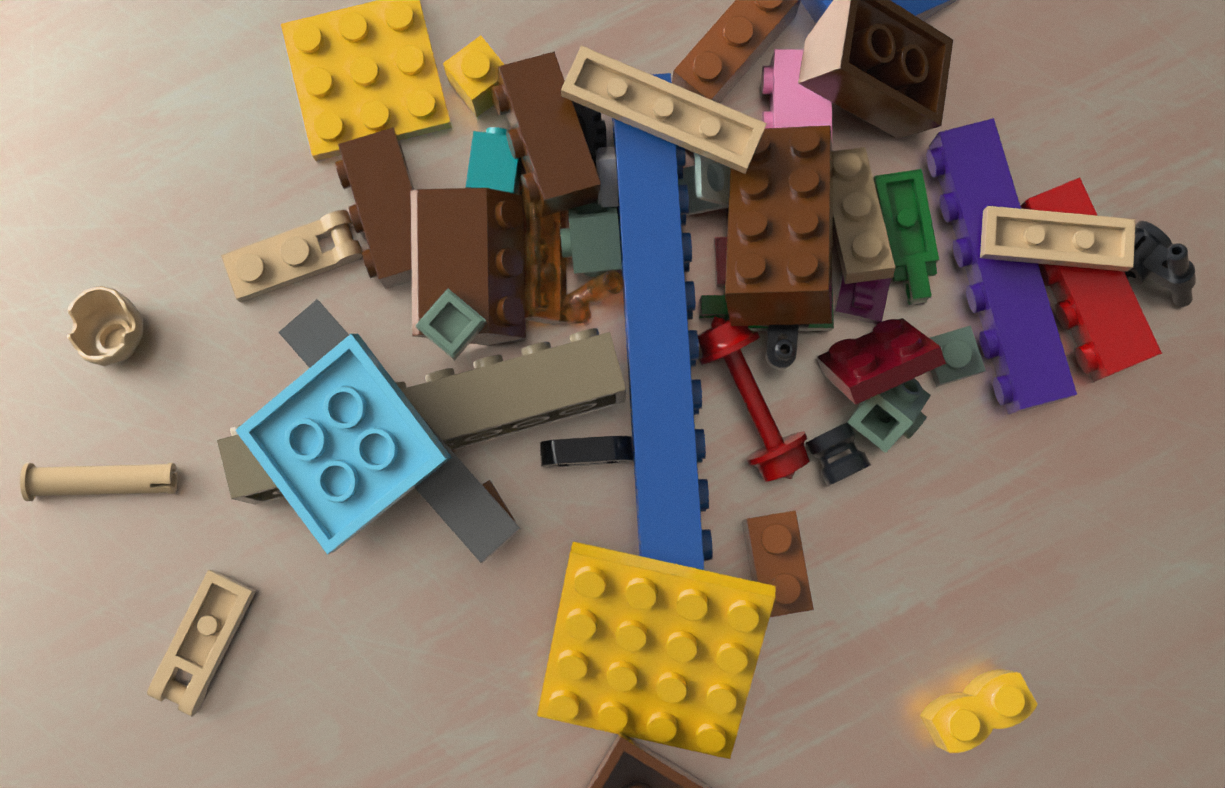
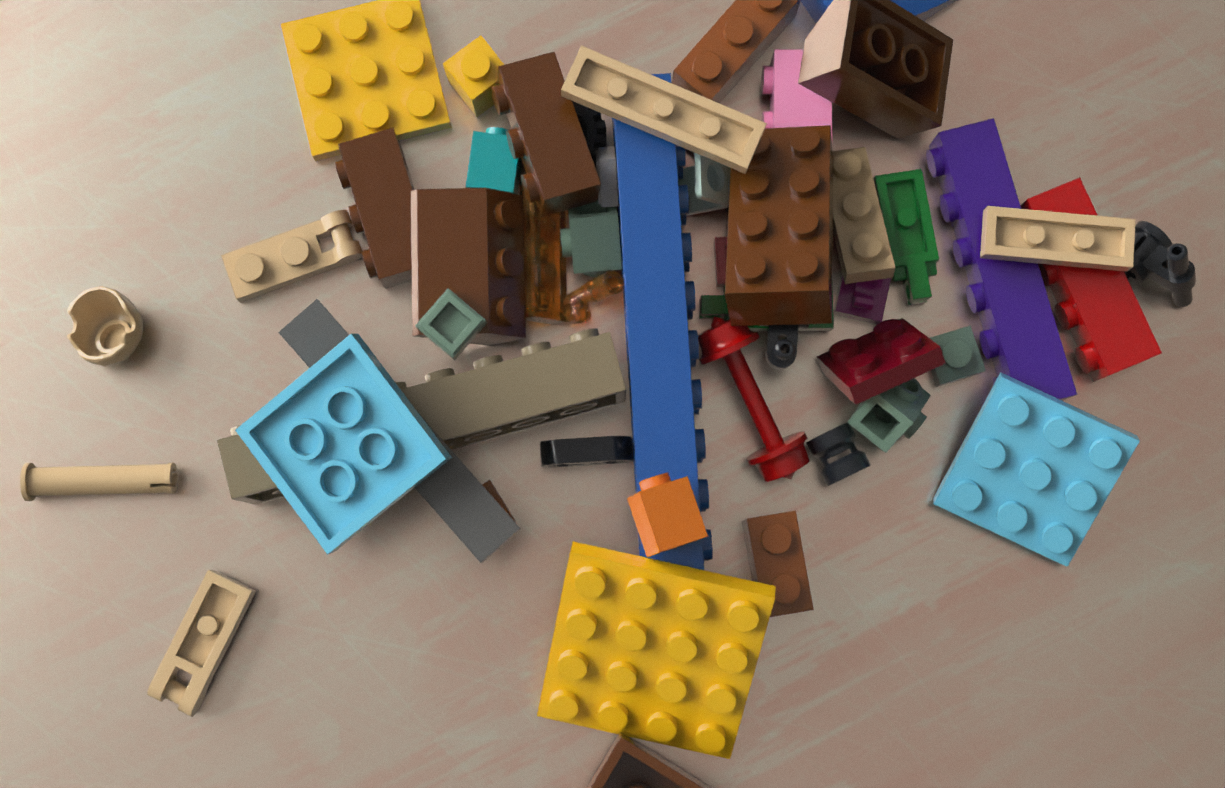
yellow brick [920,669,1038,753] -> none
none -> orange brick [627,472,708,557]
none -> medium azure plate [933,372,1140,567]

